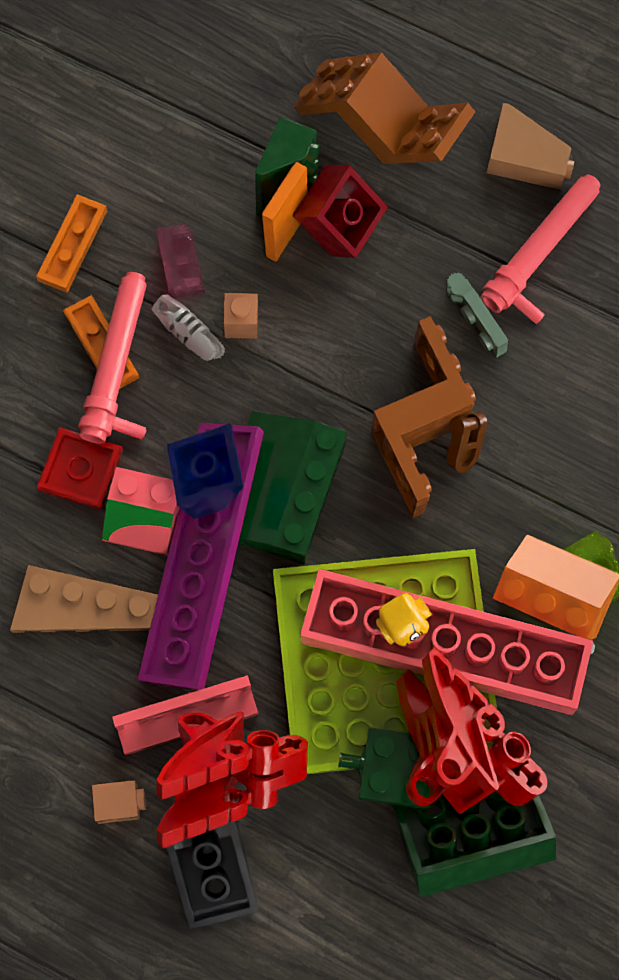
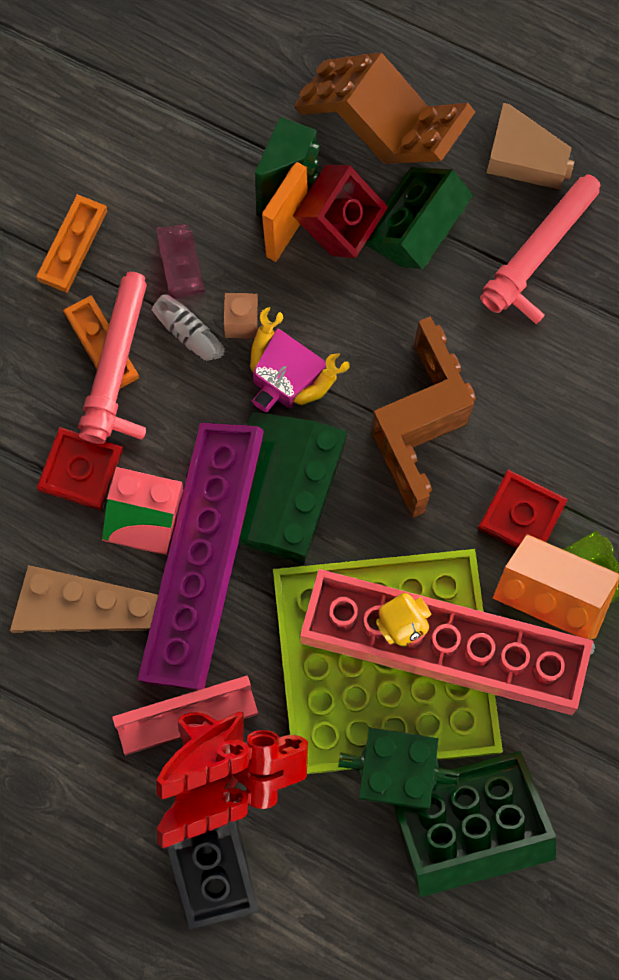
nougat brick [92,780,146,824] -> none
clear blue slope [167,423,244,519] -> none
red piece [396,647,547,814] -> none
reddish brown plate [446,412,487,473] -> none
sand green hinge [447,272,508,357] -> none
none -> torso [250,307,349,413]
none -> dark green slope [365,167,473,270]
none -> red tile [478,470,568,549]

